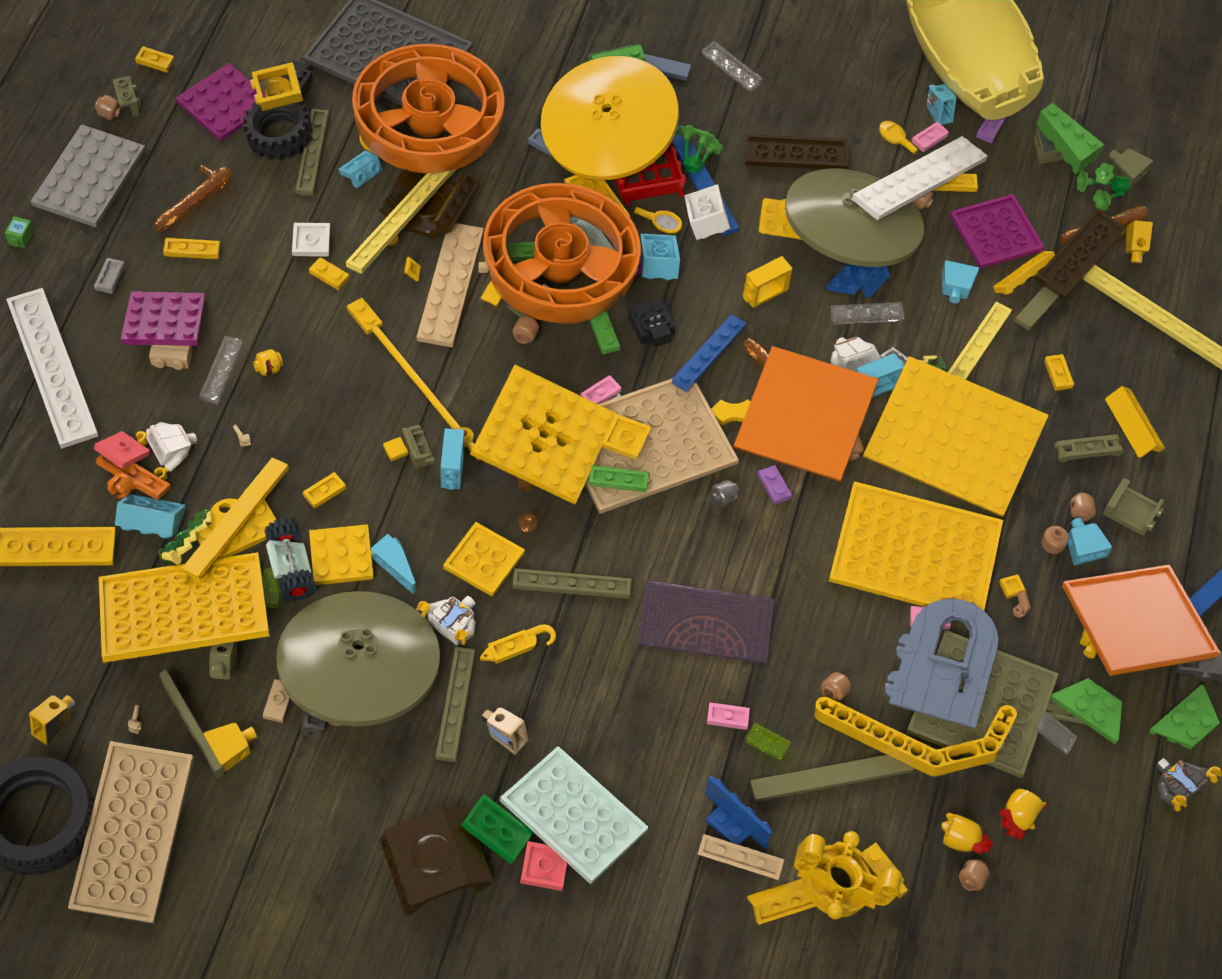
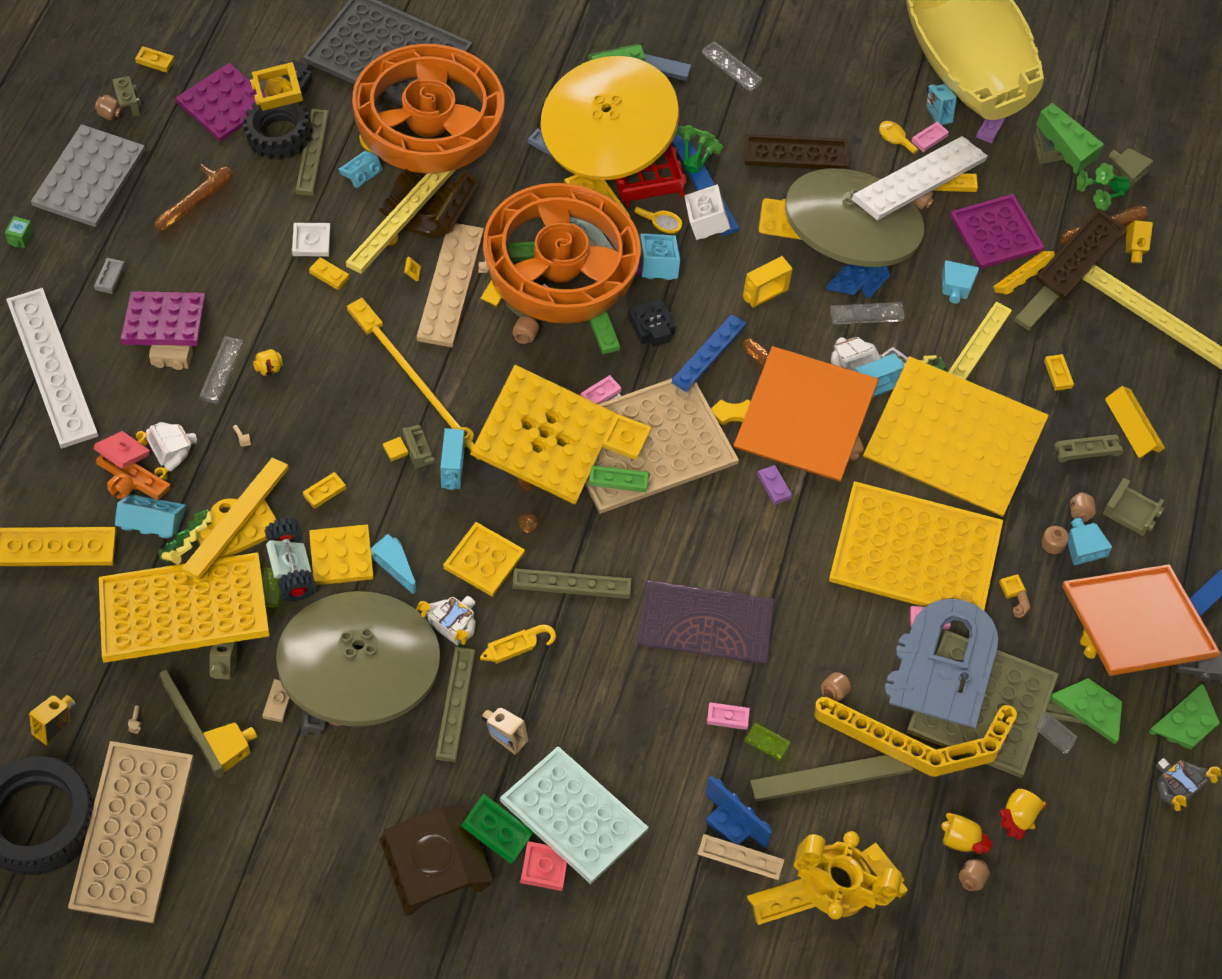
yellow tile [163,238,221,259] -> none
flat silver head [710,480,740,508] -> none

